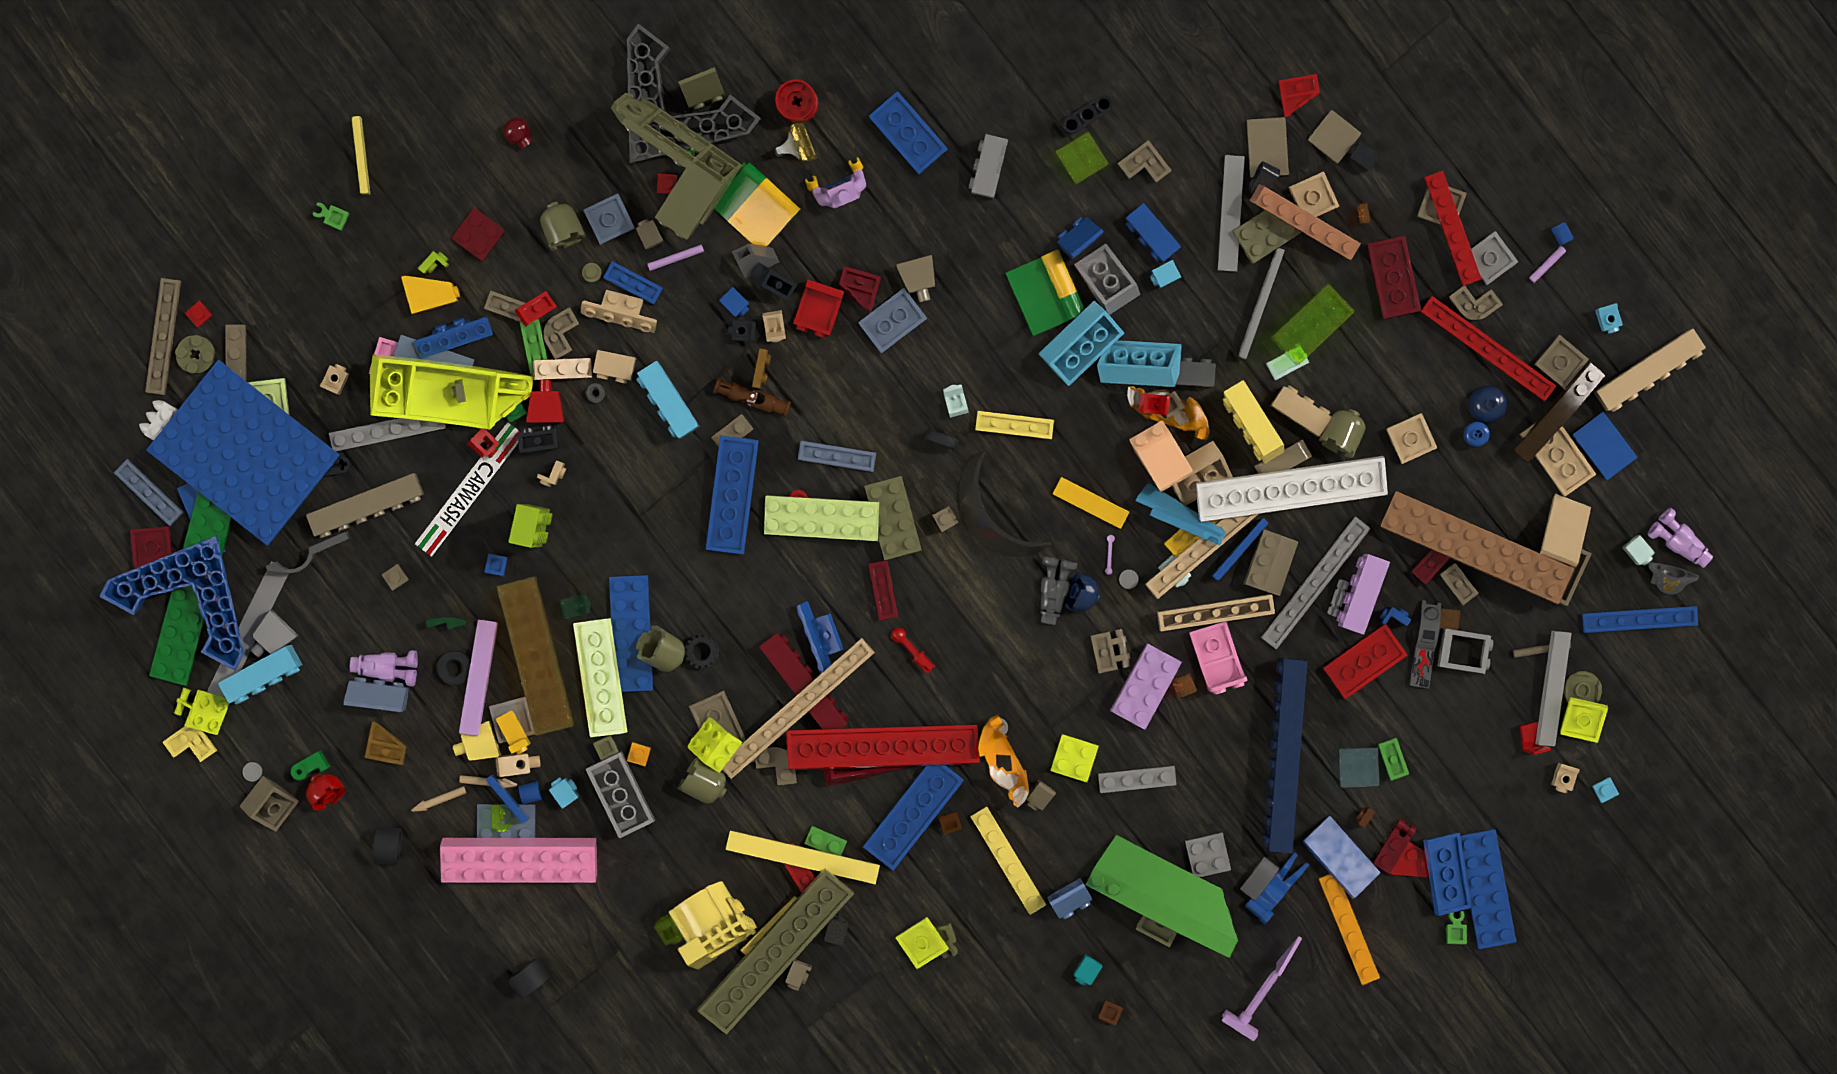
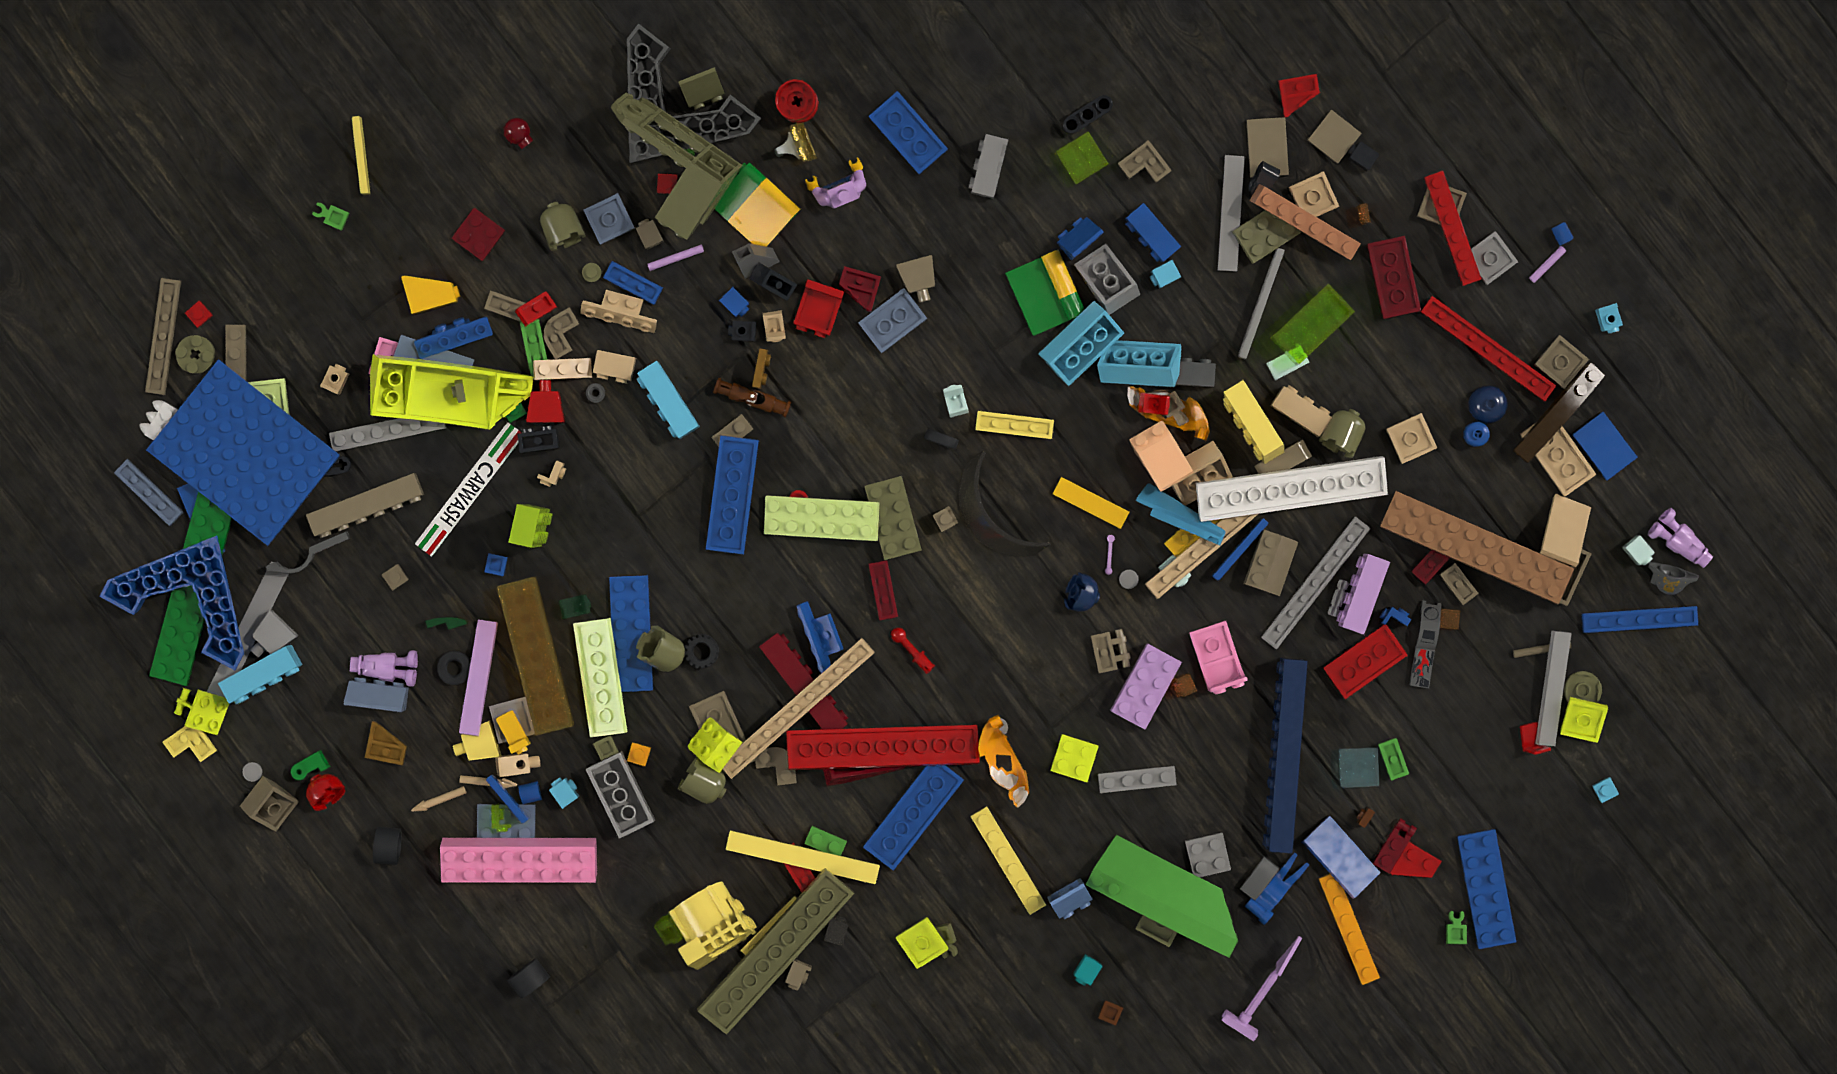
dark red plate [130,526,172,568] -> none
lime bracket [418,251,449,274] -> none
red brick [467,428,500,460] -> none
sand blue tile [798,441,876,472] -> none
reddish brown plate [939,812,962,835] -> none
dark tan slope [1026,780,1056,811] -> none
dark grey piece [1040,556,1077,625] -> none
tan brick [1157,594,1275,631] -> none
blue plate [1423,832,1472,916] -> none
light grey window [1437,628,1493,674] -> none
dark tan plate [1448,285,1503,320] -> none
tan brick [1551,763,1580,793] -> none
tan brick [1594,329,1706,412] -> none

